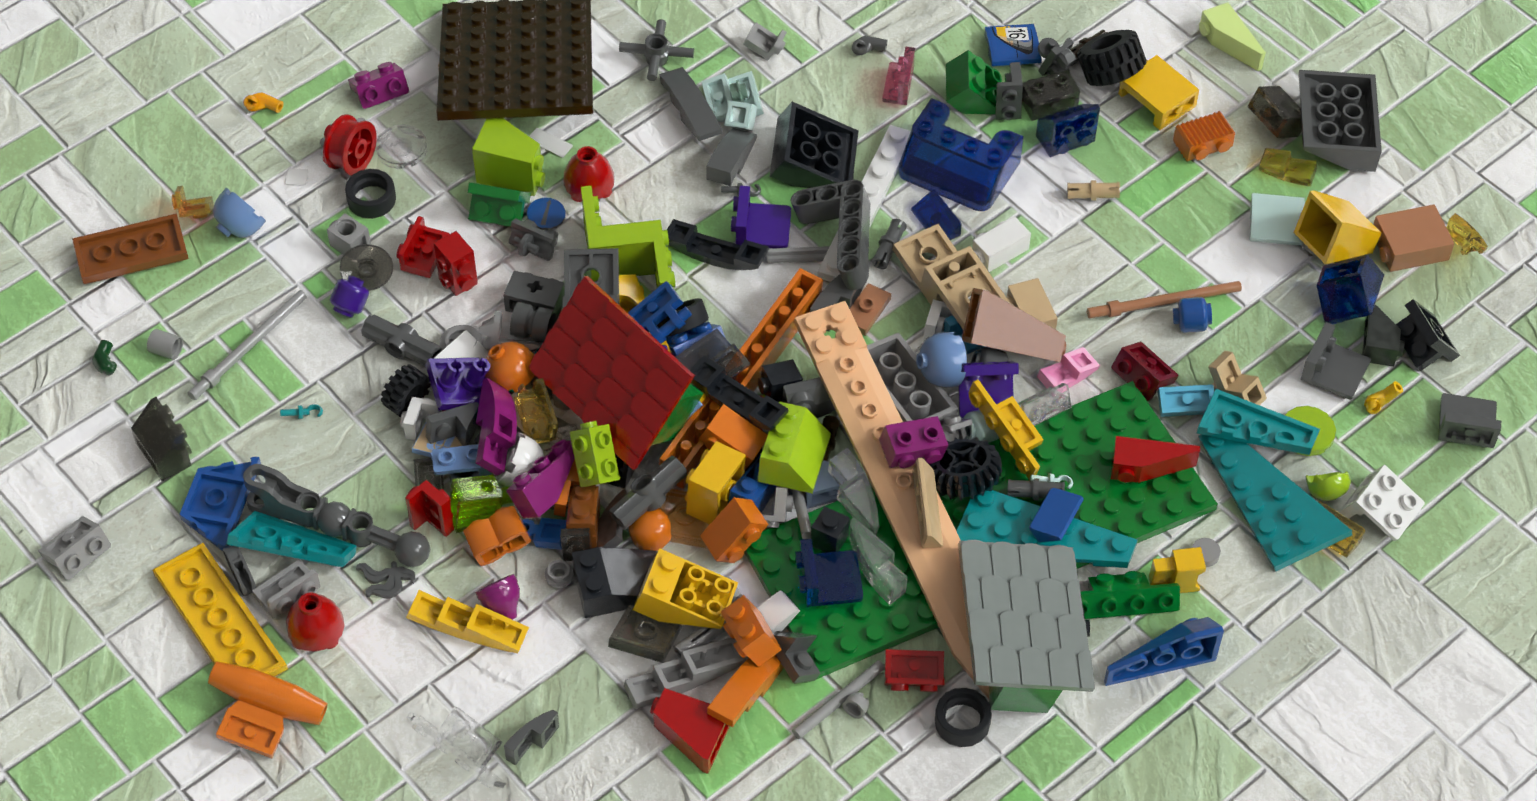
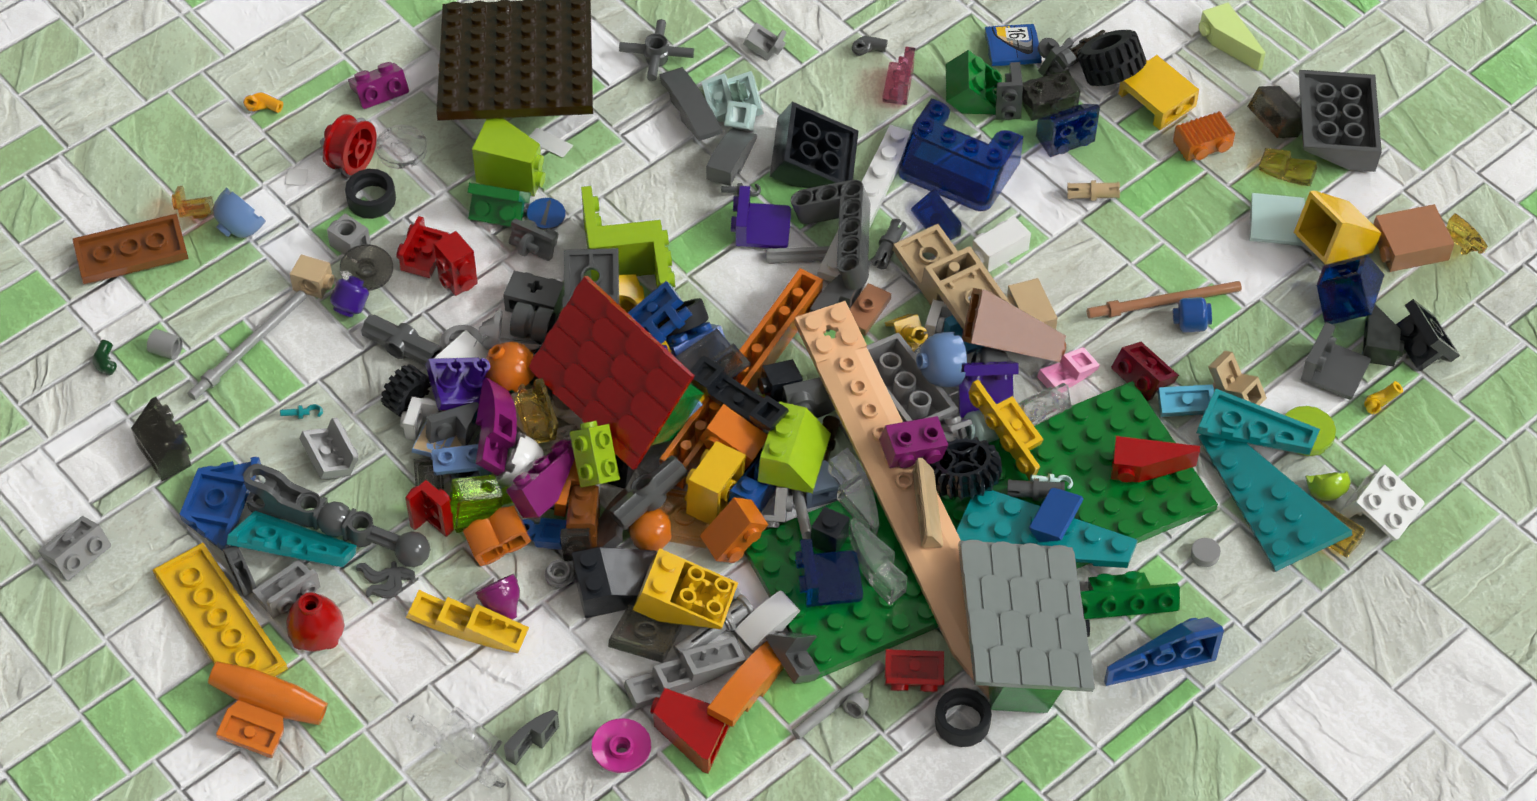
red piece [564,146,615,202] -> none
black slope [667,219,769,270] -> none
orange brick [721,595,782,667] -> none
yellow piece [1149,547,1206,593] -> none
dark grey bracket [1438,393,1502,448] -> none
none -> tan brick [290,254,334,299]
none -> light grey bracket [299,418,358,479]
none -> dark pink dish [591,718,651,773]
none -> yellow bracket [885,314,928,353]

